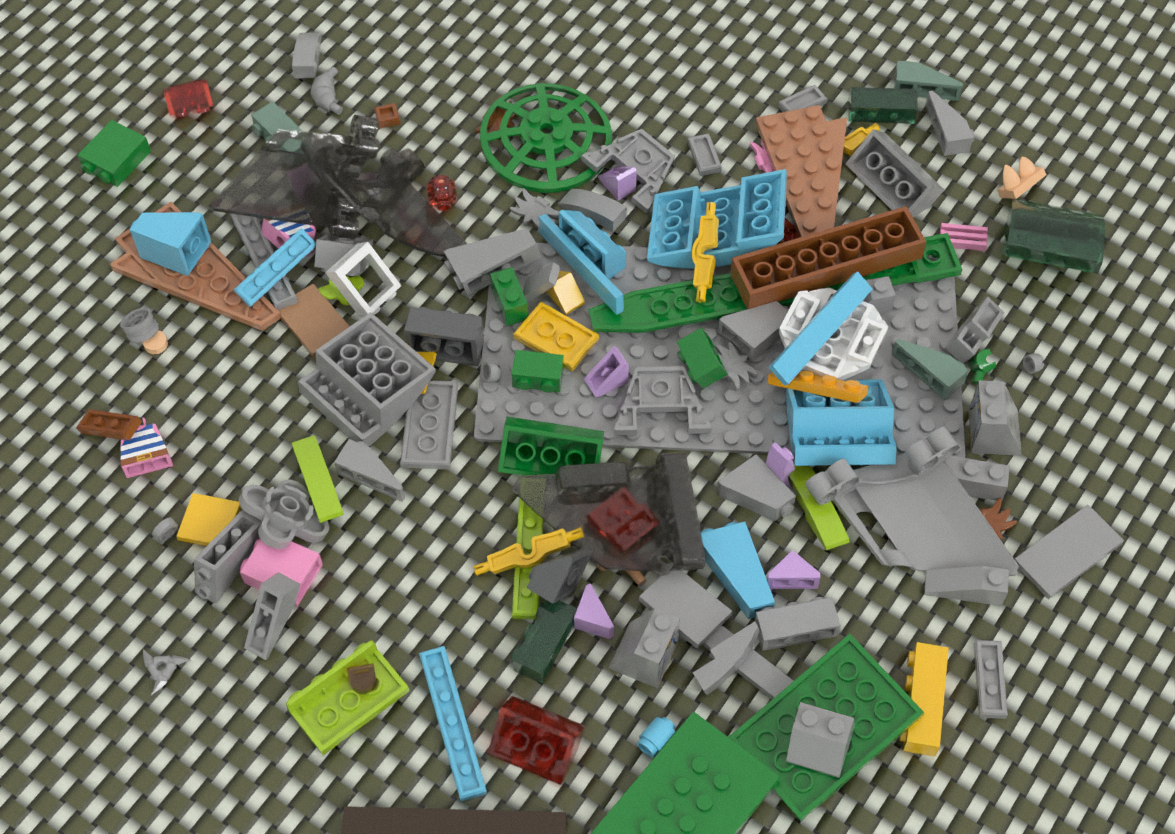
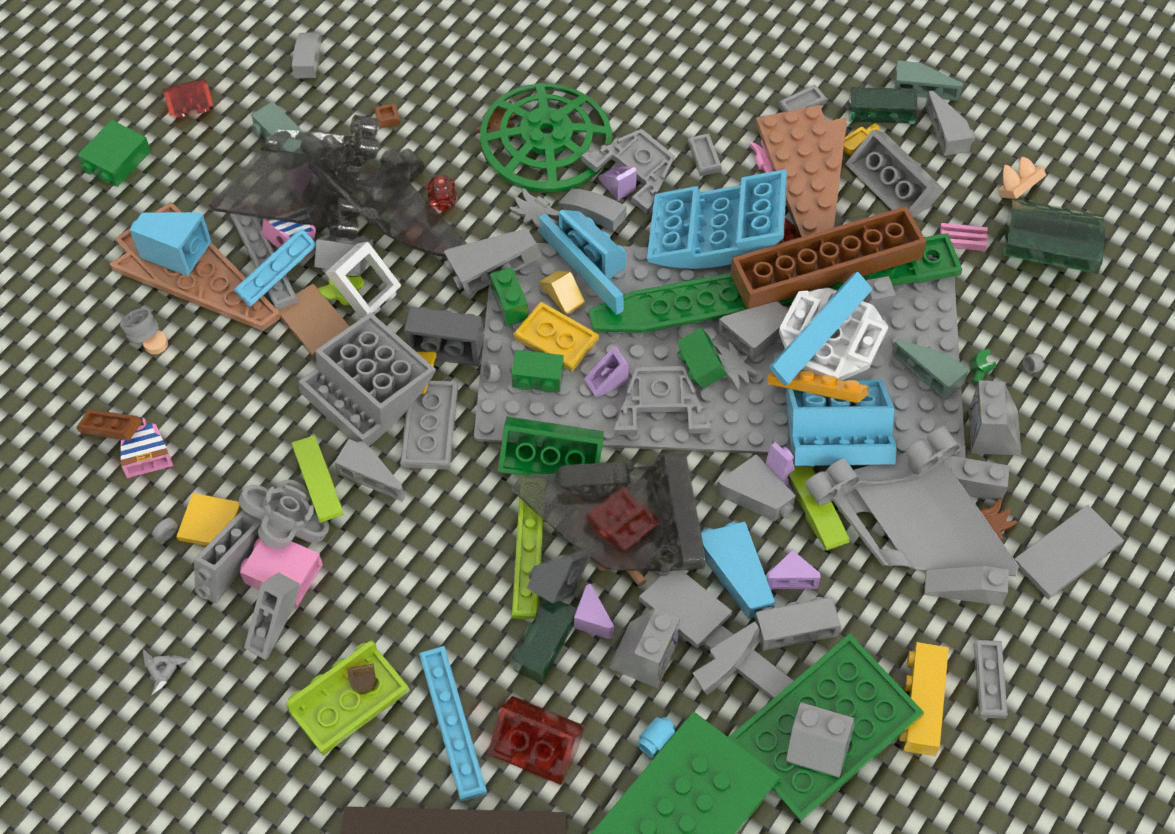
light grey piece [311,67,343,115] -> none
yellow piece [473,527,584,576] -> none
light grey tile [523,262,560,302] -> none
yellow piece [692,202,719,303] -> none
light grey slope [945,296,1005,363] -> none

